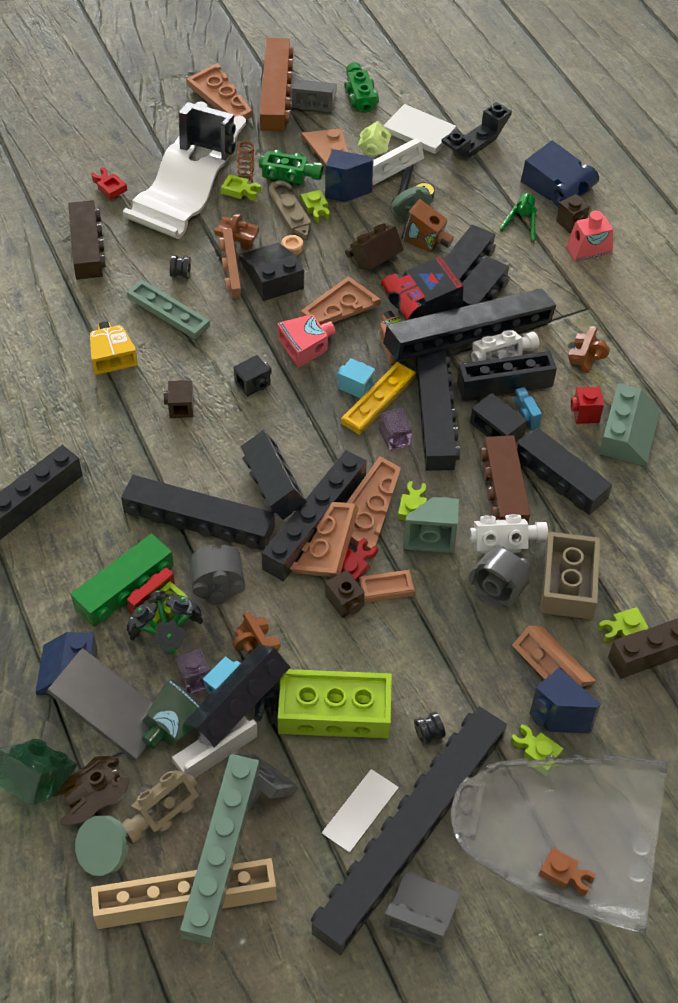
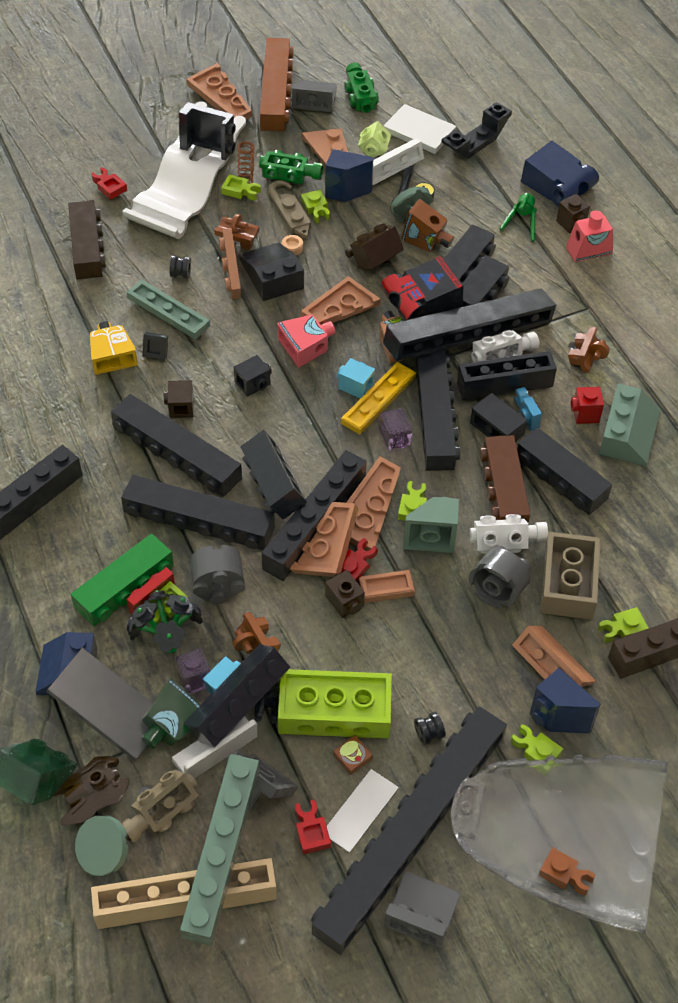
none -> black brick [111,394,242,497]
none -> black tile [142,332,169,360]
none -> red plate [295,800,331,855]
none -> tile [333,735,373,775]

